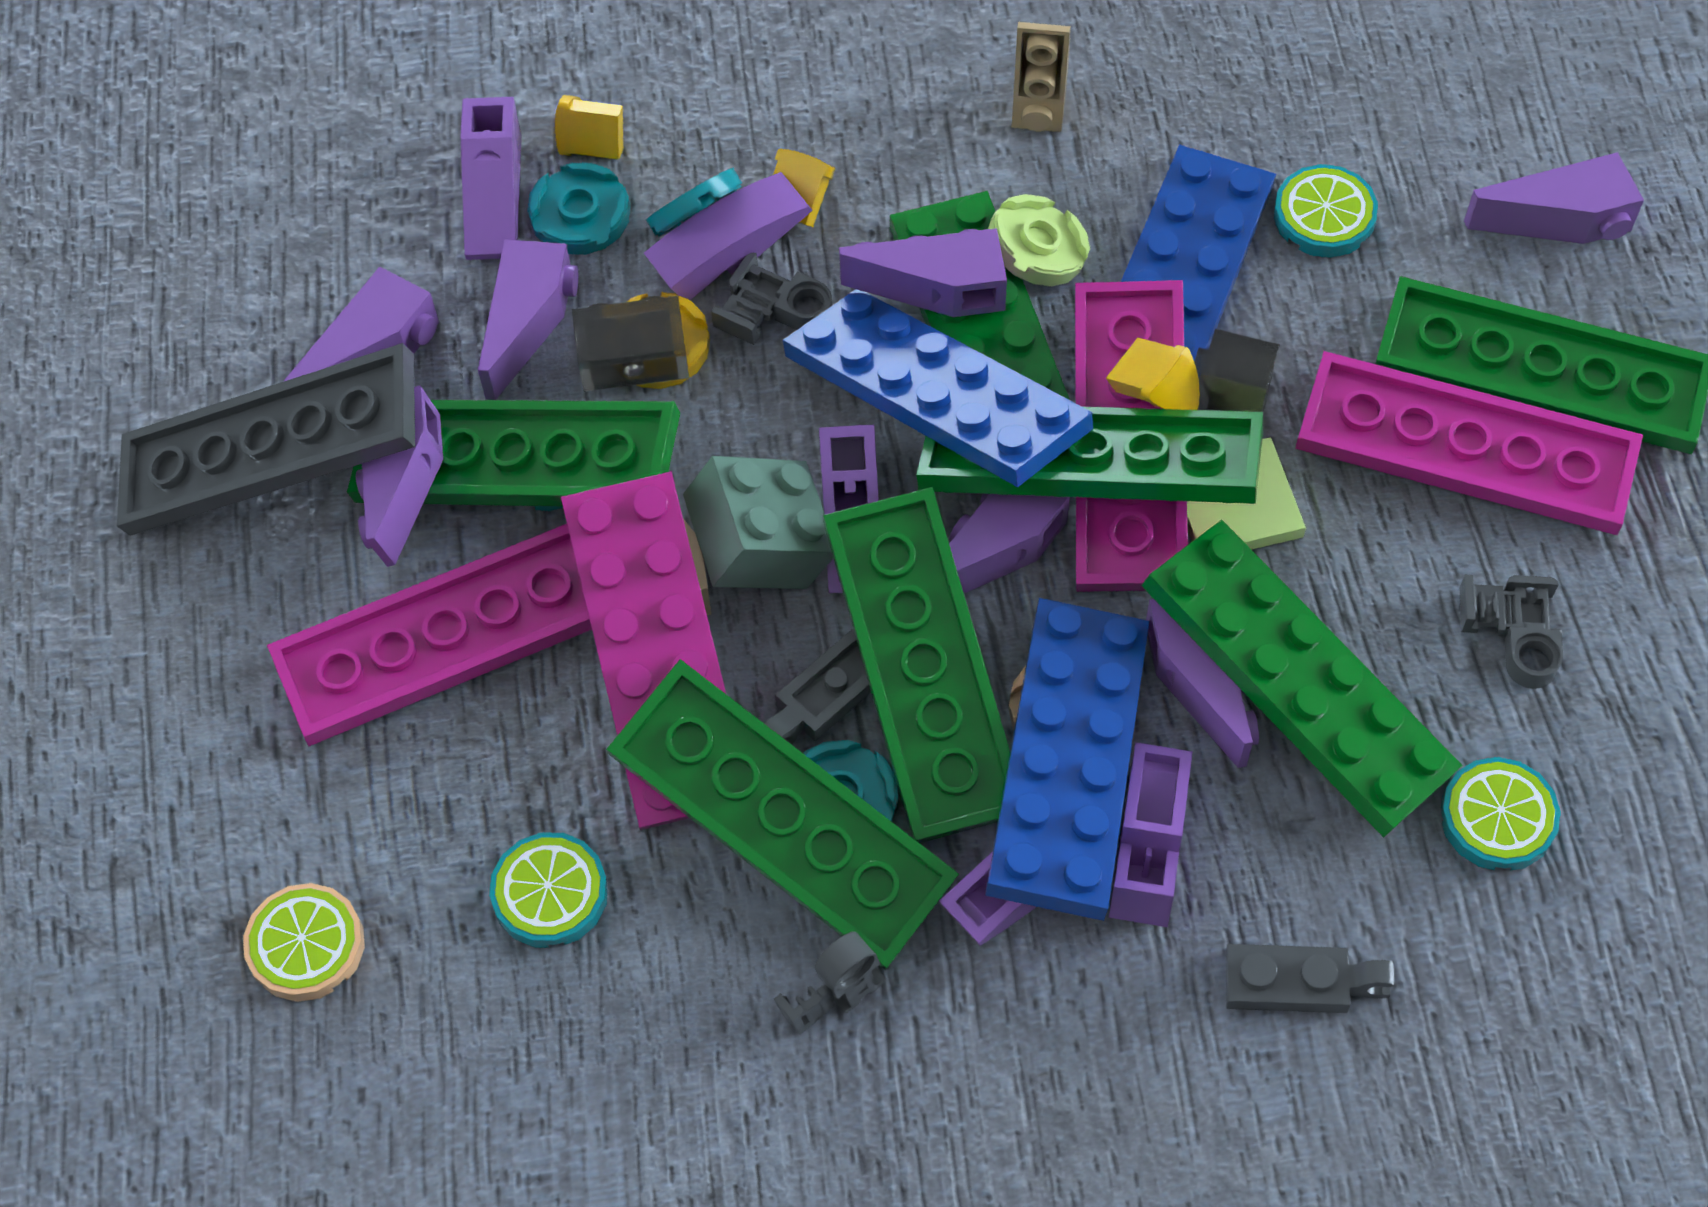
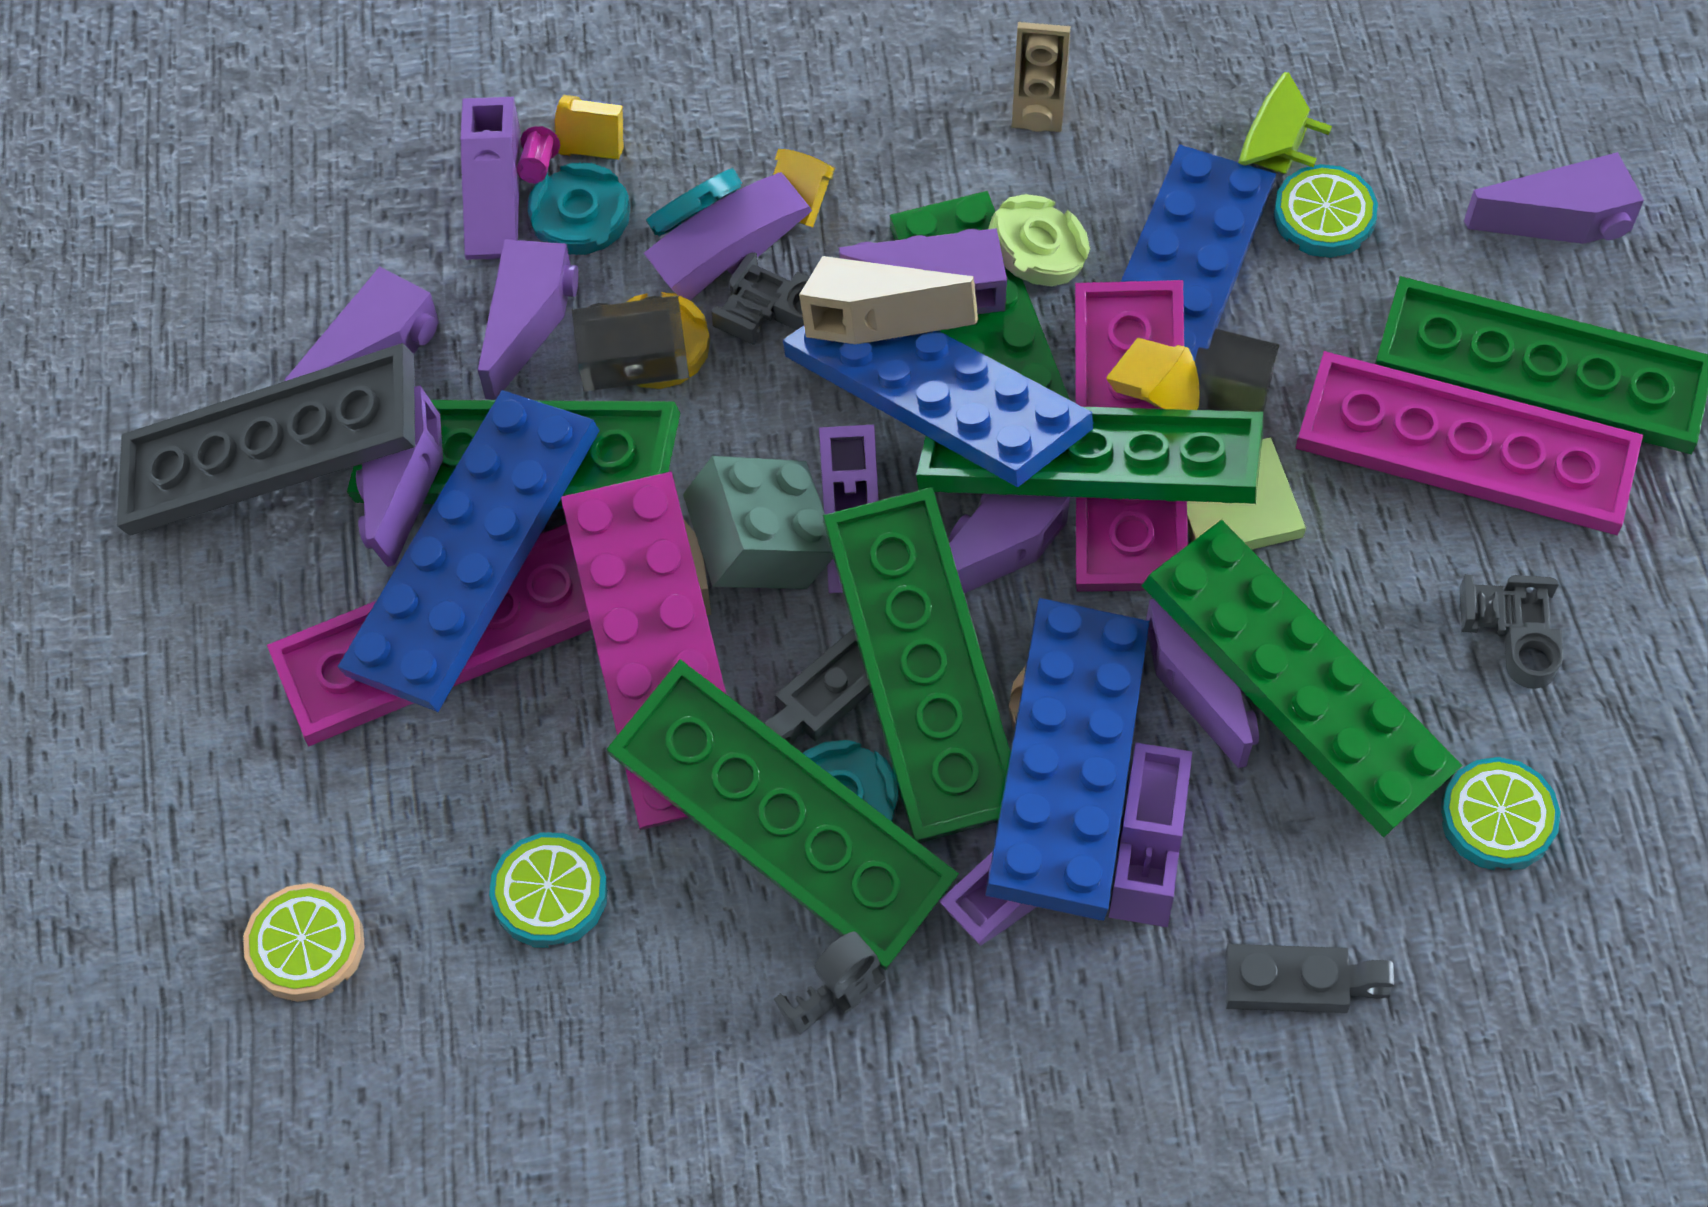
none -> blue plate [338,390,600,712]
none -> dark pink piece [517,126,560,184]
none -> tan slope [799,256,978,344]
none -> lime piece [1238,72,1332,174]

